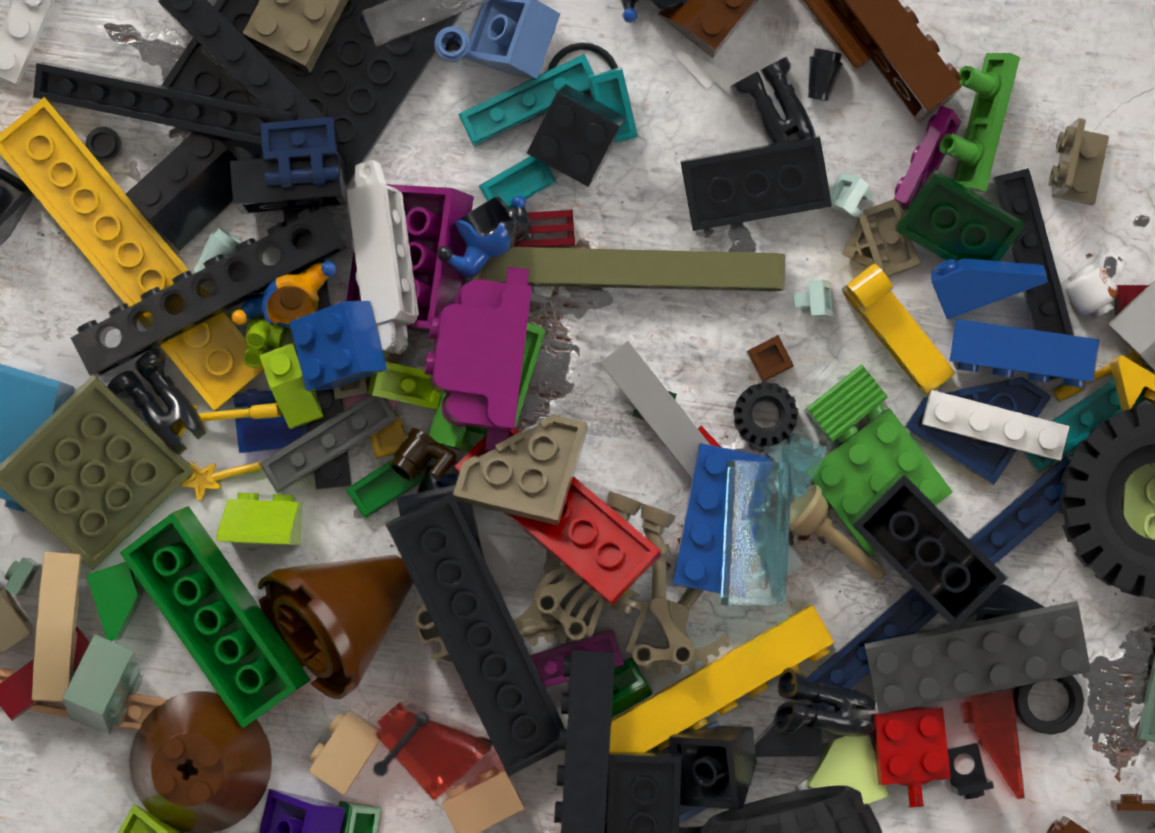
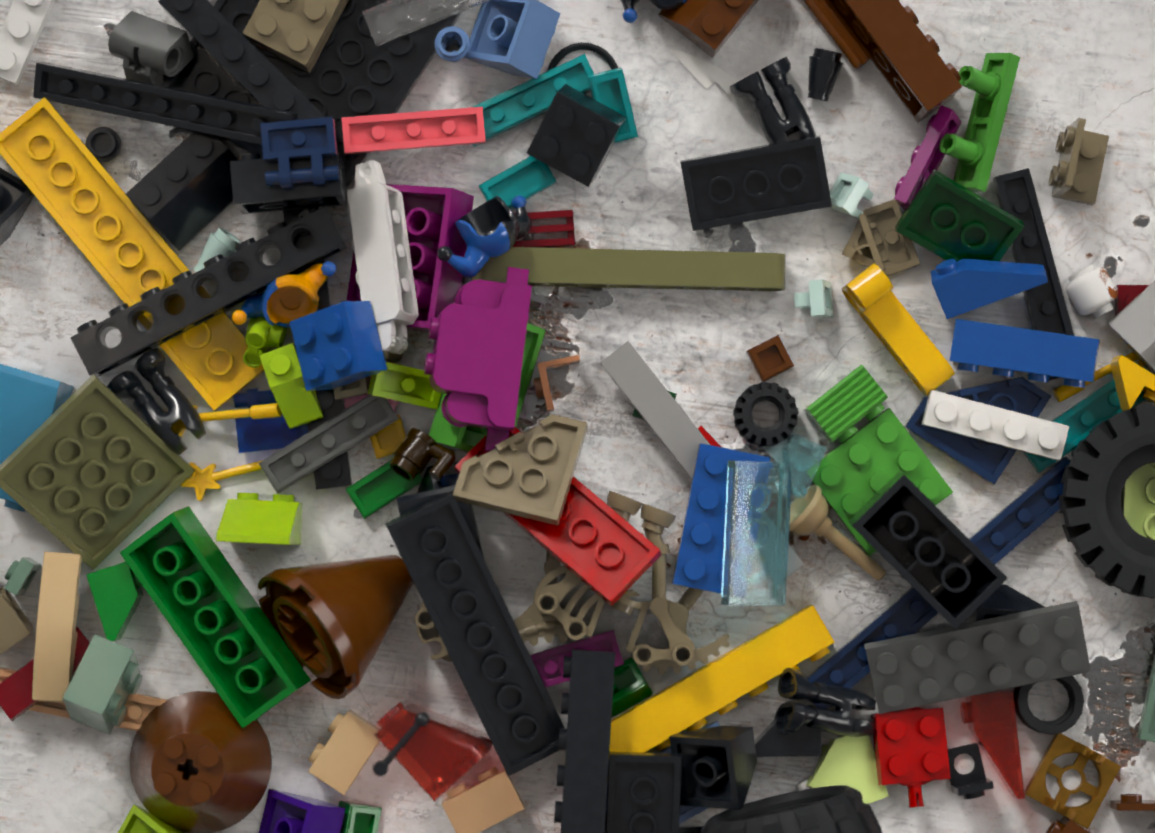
none -> dark grey piece [108,11,194,85]
none -> coral plate [341,106,486,154]
none -> nougat bracket [533,355,580,412]
none -> pearl gold piece [1023,733,1121,829]

